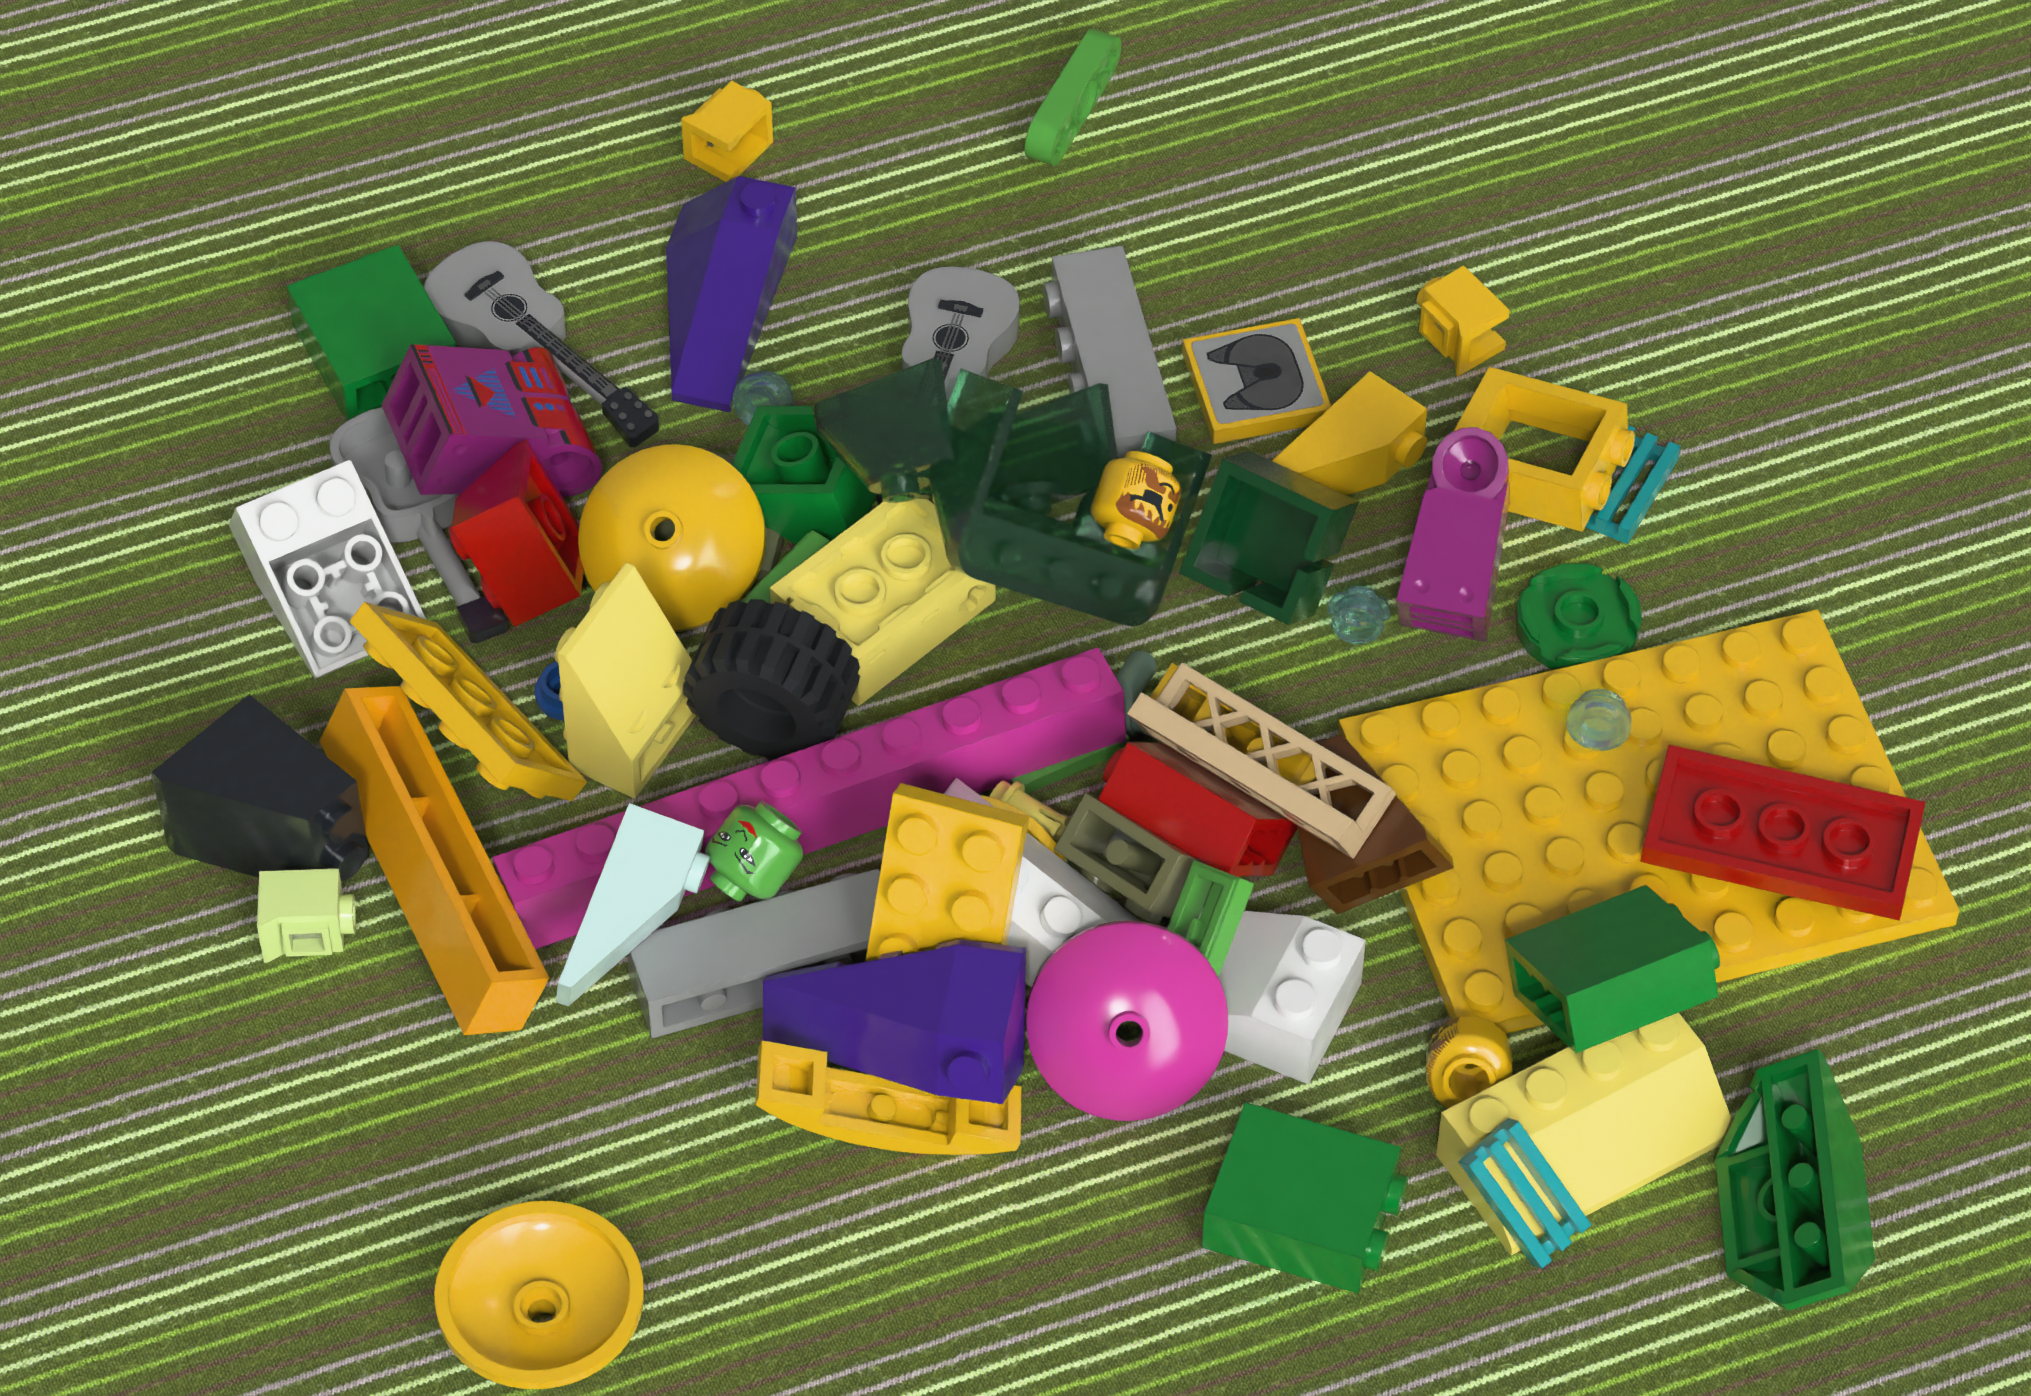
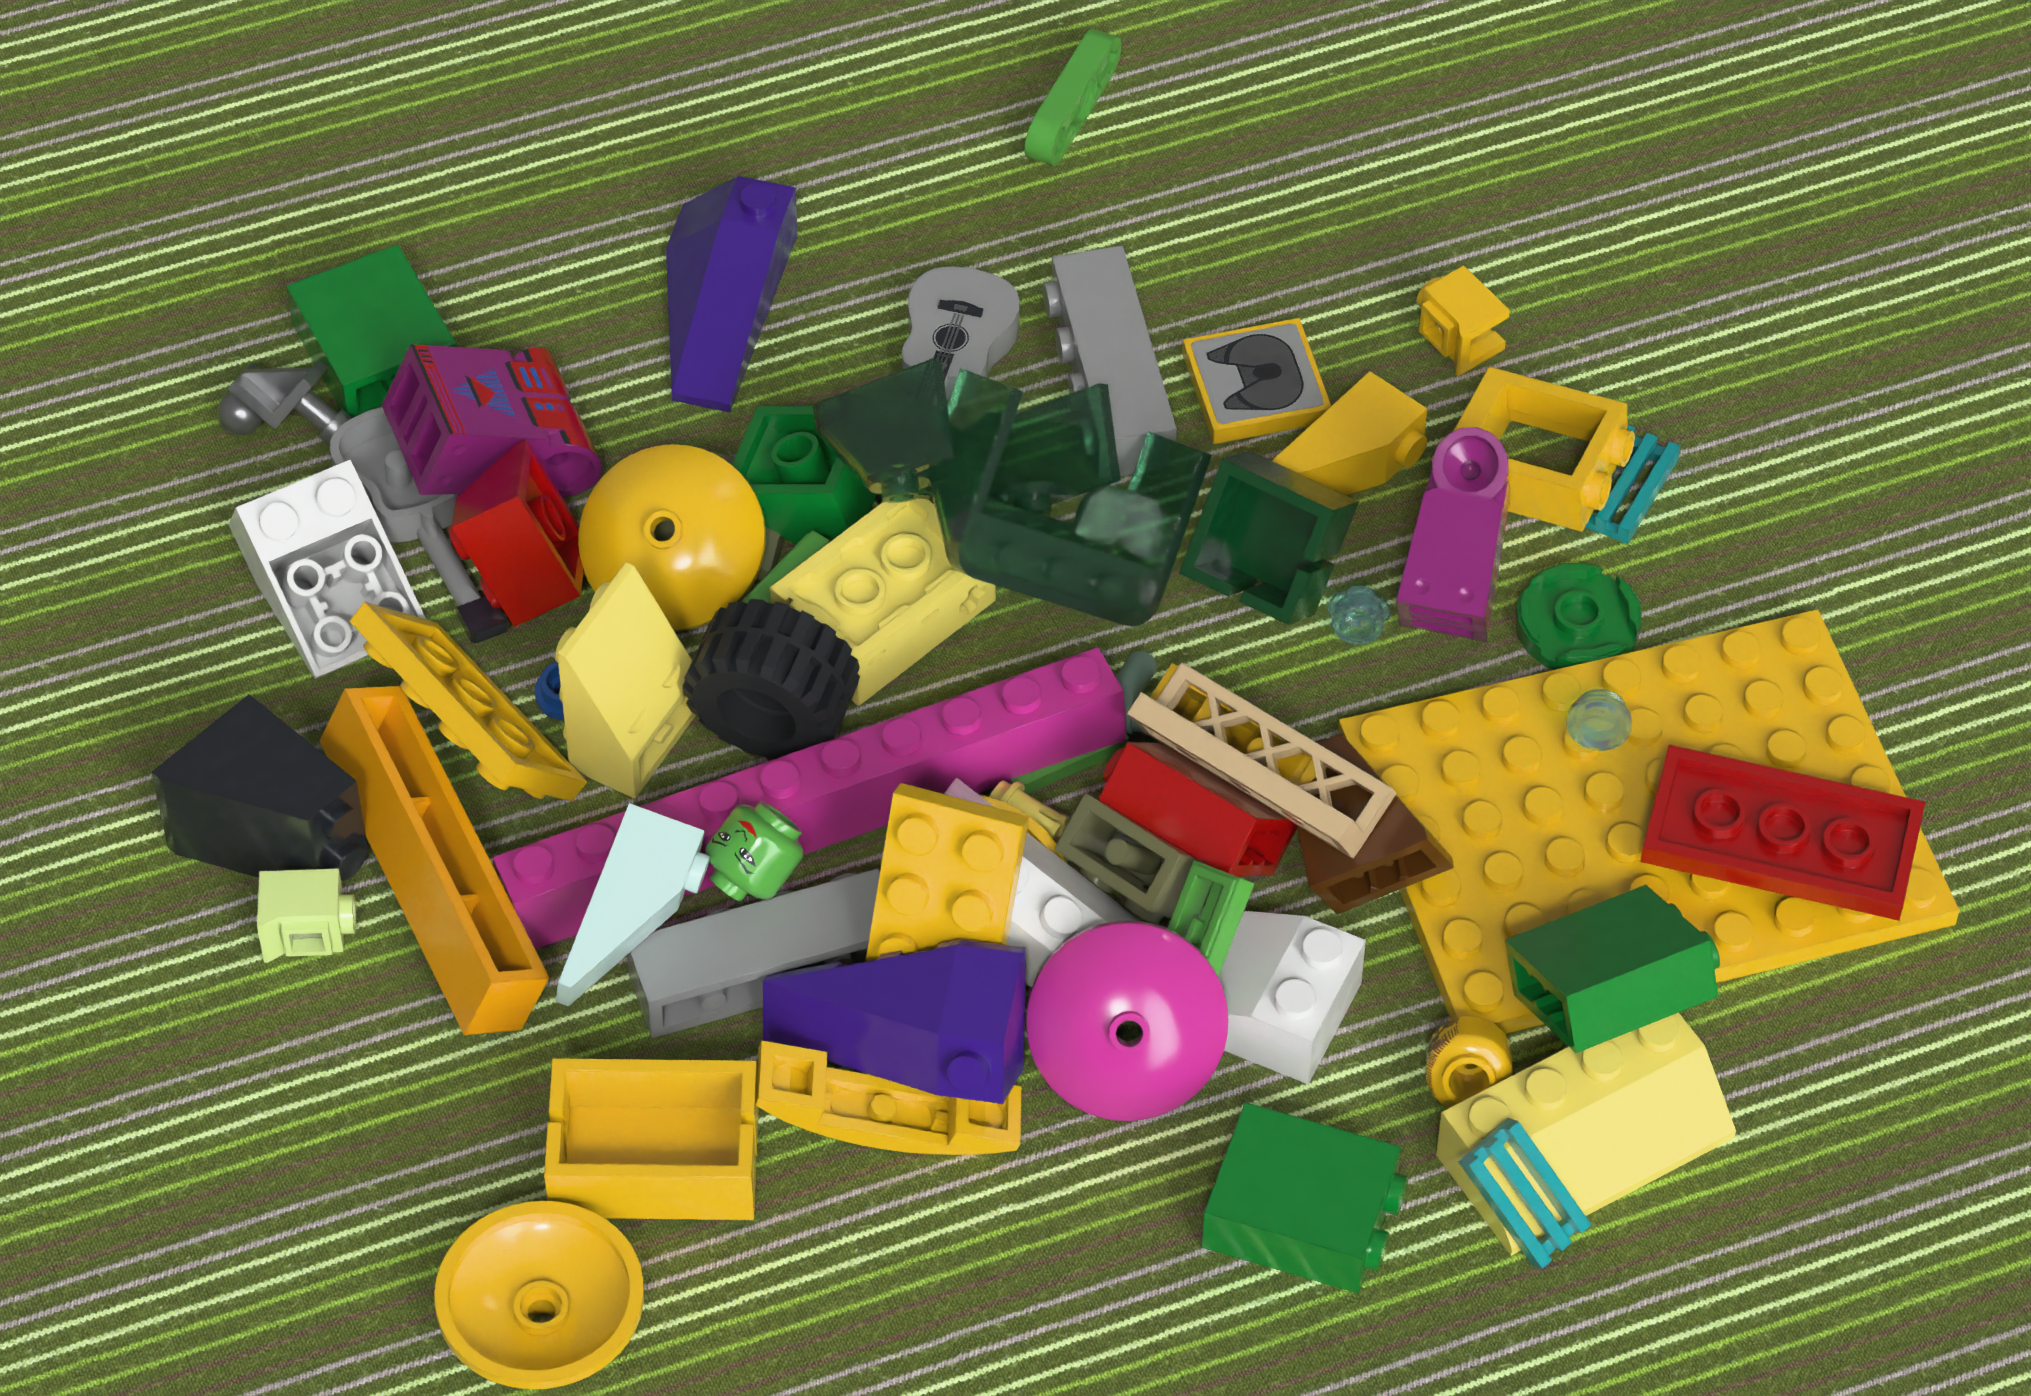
light grey piece [424,241,659,448] -> none
yellow window [681,81,773,182] -> none
clear light blue plate [733,371,793,426] -> none
yellow head [1090,451,1182,549] -> none
green wedge [1715,1049,1875,1311] -> none
none -> flat silver piece [217,360,351,445]
none -> yellow piece [544,1058,759,1220]

